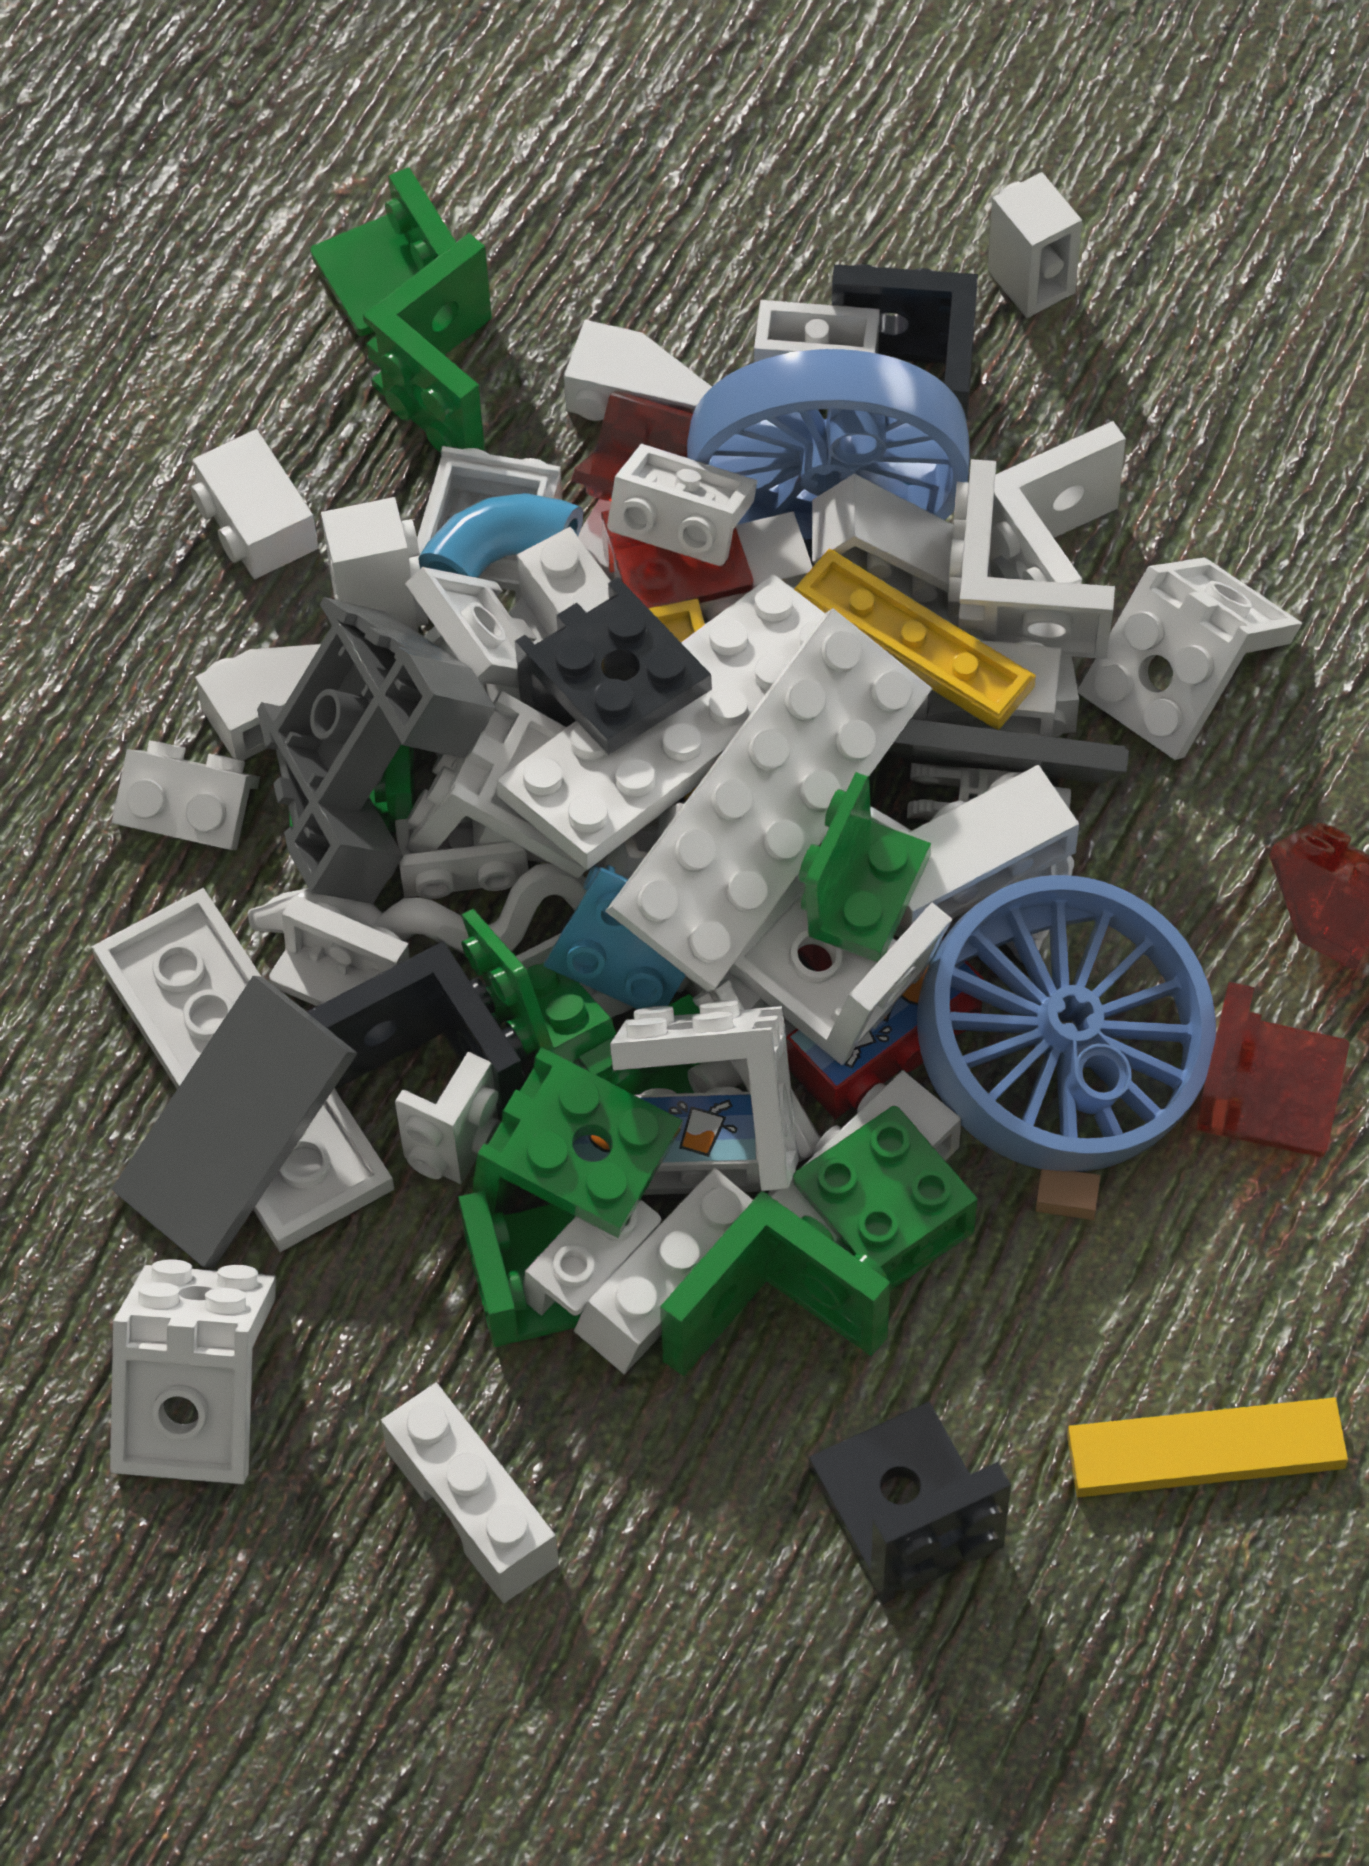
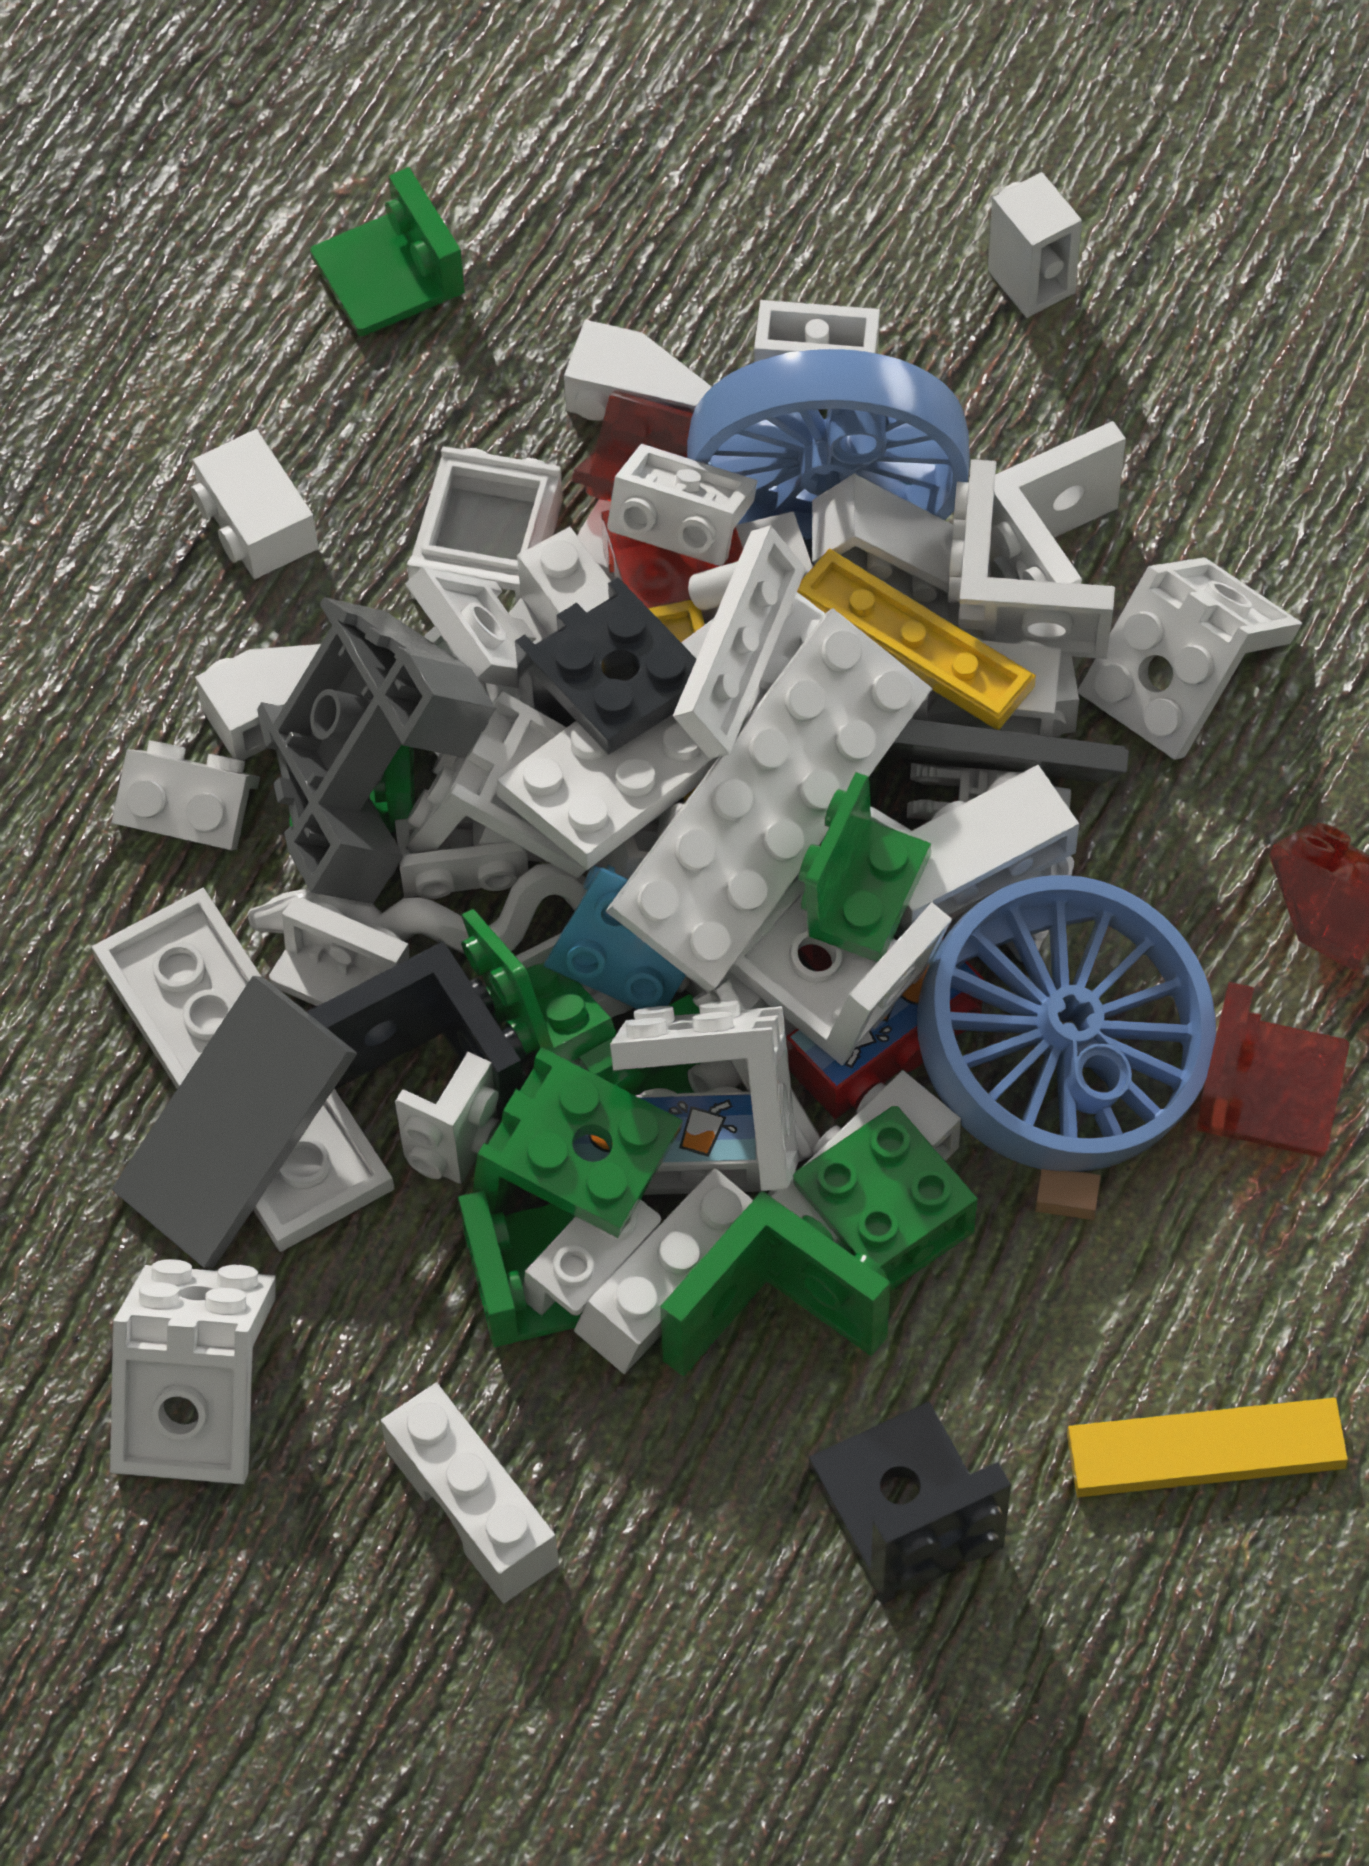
white brick [321,497,428,633] -> none
green bracket [363,233,492,453] -> none
dark azure cylinder [418,493,583,578] -> none
black bracket [832,264,978,423] -> none
none -> white piece [673,525,806,759]

